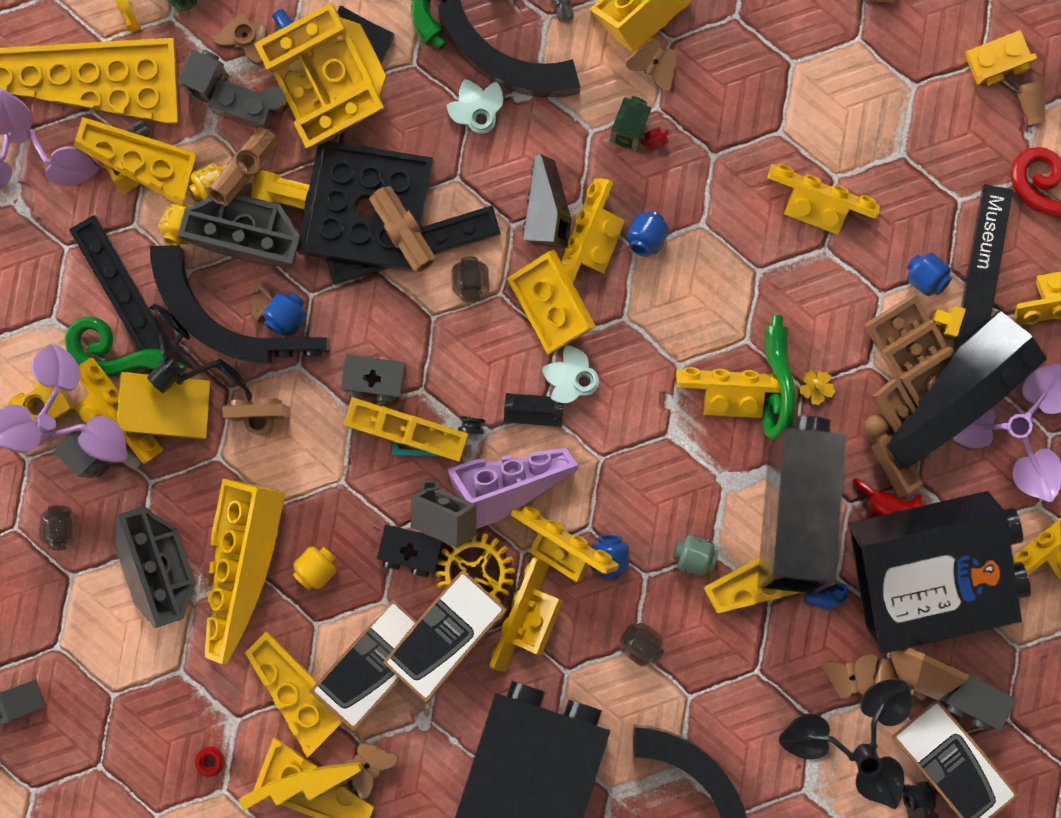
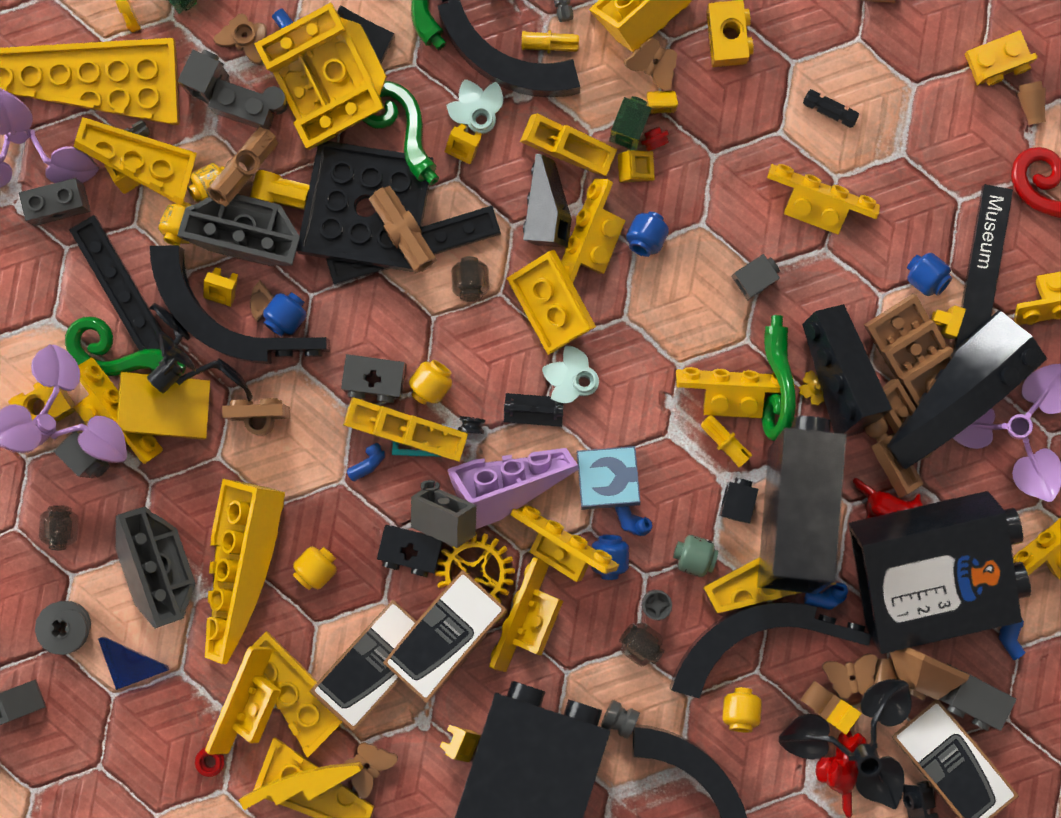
none -> dark grey brick [19,178,91,226]
none -> dark grey piece [35,601,91,655]
none -> clear blue tile [98,636,169,690]
none -> yellow tile [203,267,238,307]
none -> yellow bracket [205,646,281,755]
none -> blue arm [347,443,385,482]
none -> green plant [363,81,439,186]
none -> yellow head [409,360,452,405]
none -> yellow tile [440,725,481,762]
none -> yellow tile [444,124,482,164]
none -> yellow slope [520,113,617,176]
none -> yellow axle [521,30,579,54]
none -> tile [577,446,641,510]
none -> dark grey wheel [601,700,640,739]
none -> blue arm [614,506,653,536]
none -> yellow slope [618,150,655,182]
none -> dark grey wheel [641,590,672,620]
none -> yellow slope [646,91,678,114]
none -> black arch [669,602,872,699]
none -> yellow axle [701,415,752,467]
none -> yellow brick [706,0,754,67]
none -> black brick [719,478,759,523]
none -> yellow head [722,687,762,733]
none -> dark grey brick [731,254,780,301]
none -> leg [800,681,862,735]
none -> black wedge [802,304,892,437]
none -> black axle [803,89,859,128]
none -> red animal [815,730,868,818]
none -> blue arm [999,619,1026,660]

